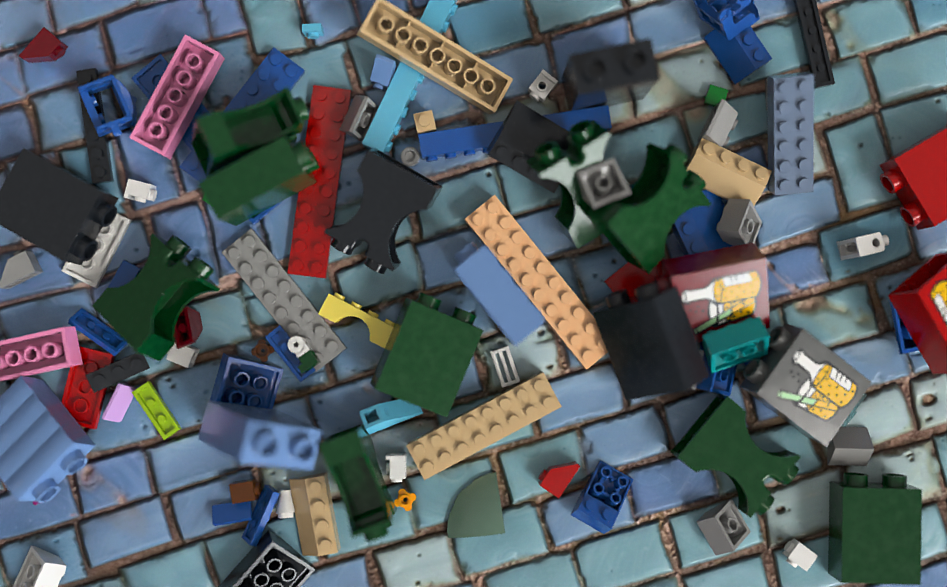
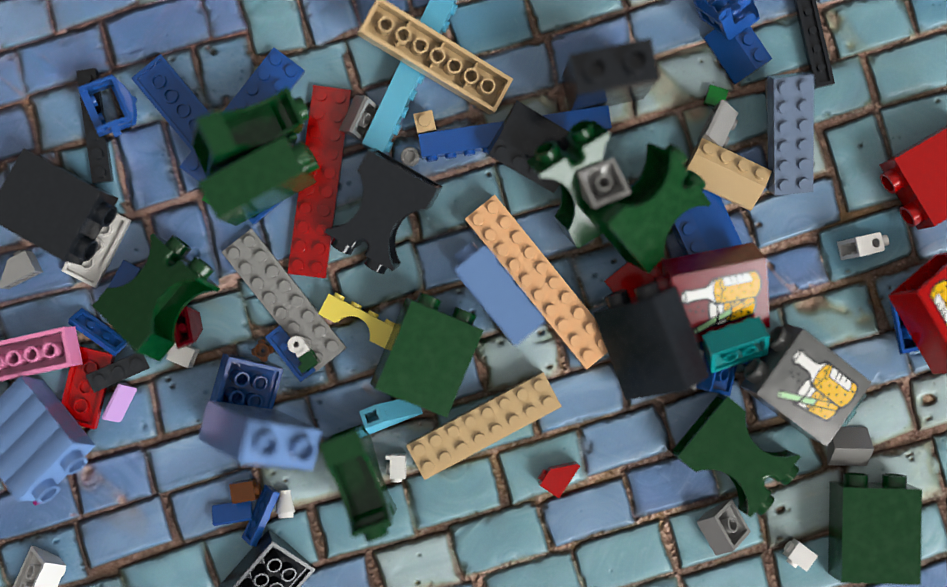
dark red slope [19,27,68,63] -> none
white brick [124,179,157,203] -> none
bright pink brick [129,35,225,160] -> none
lime plate [132,381,182,440] -> none
tan slope [289,472,341,556] -> none
medium azure plate [302,23,324,39] -> none
medium blue slope [370,54,397,91] -> none
light orange plate [394,489,416,511] -> none
sand green brick [447,472,505,538] -> none
white tile [490,345,520,388] -> none
white brick [528,69,558,103] -> none
blue slope [571,460,633,534] -> none
light grey slope [717,199,762,246] -> none

